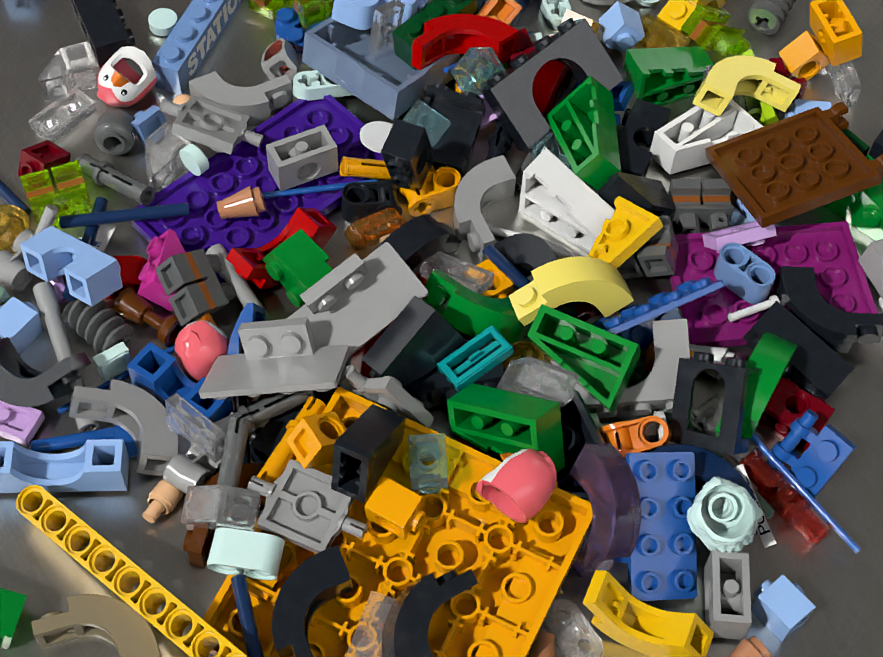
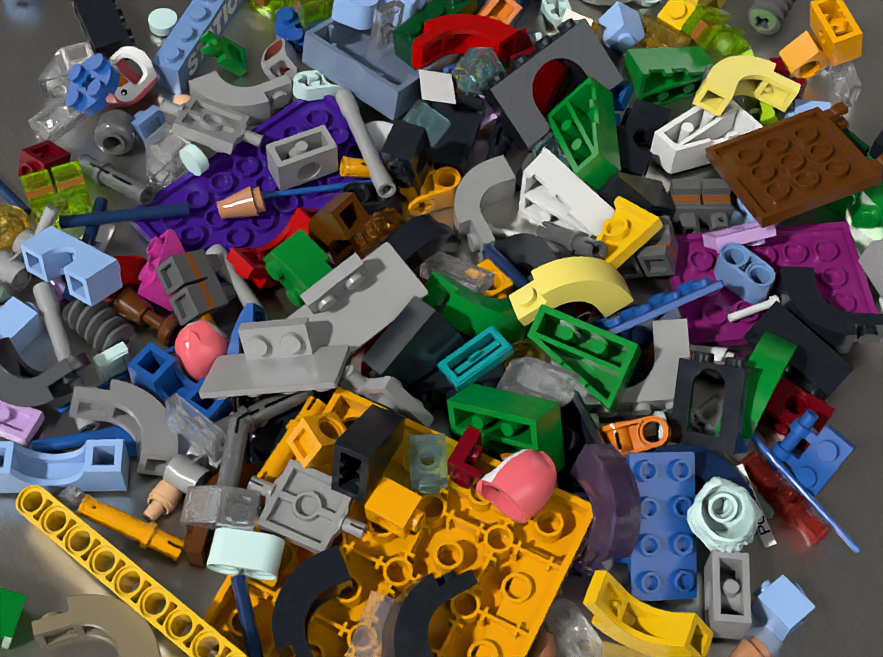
none -> clear tile [57,485,86,511]
none -> blue plate [65,53,120,116]
none -> light orange pin [76,494,184,561]
none -> green plate [200,31,248,77]
none -> reddish brown arch [308,192,371,269]
none -> light grey piece [335,89,396,198]
none -> white sticker [419,69,456,104]
none -> dark red bracket [447,425,485,489]
none -> dark grey pin [536,221,607,259]

